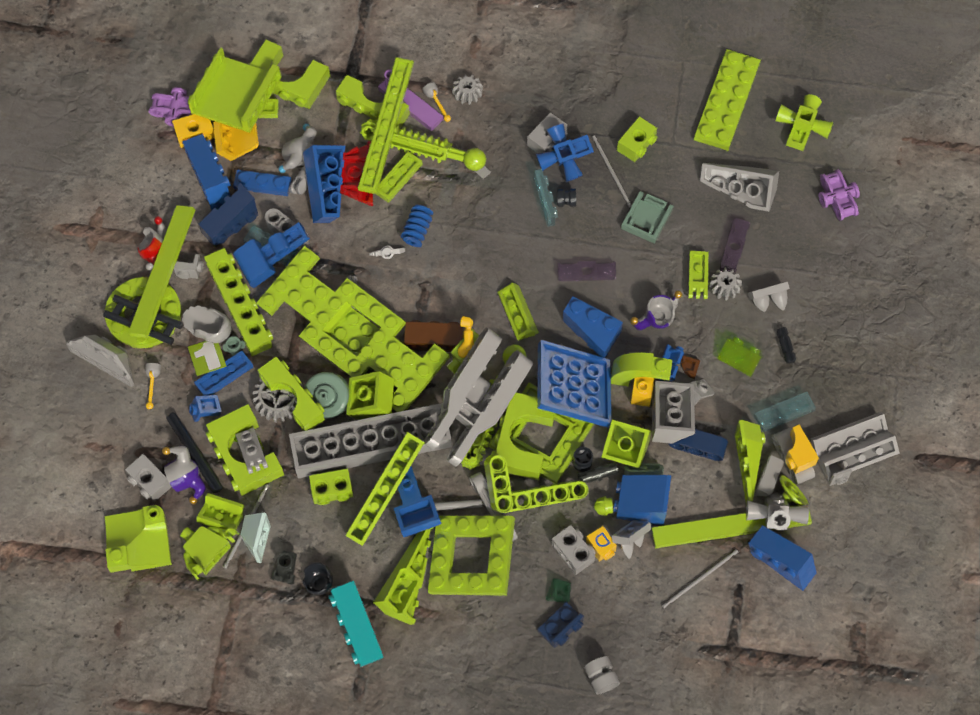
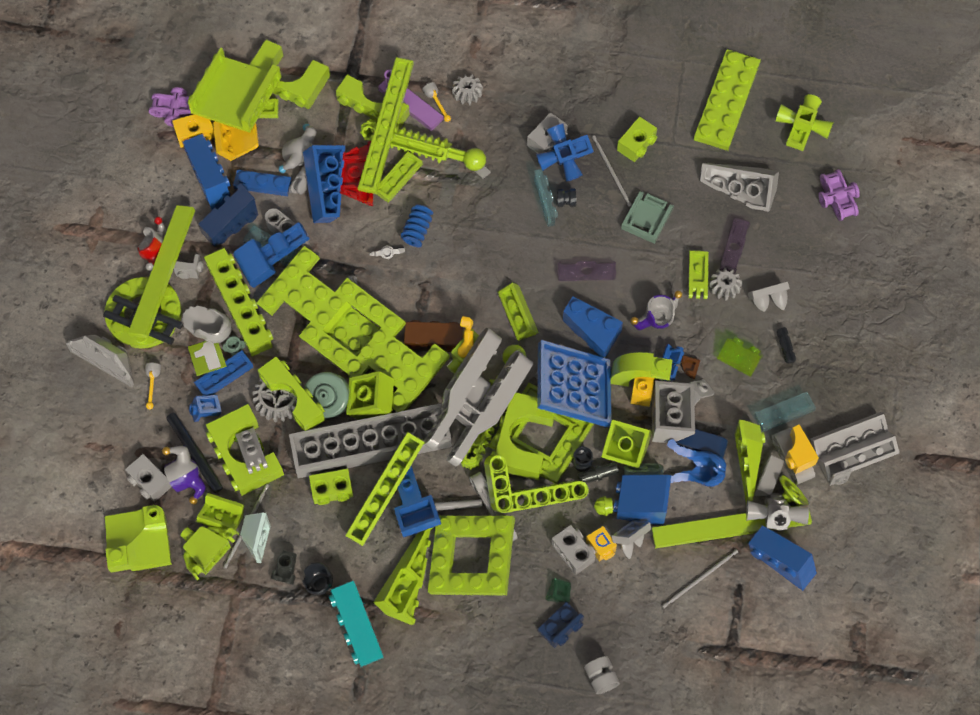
none -> blue hair [667,439,727,486]

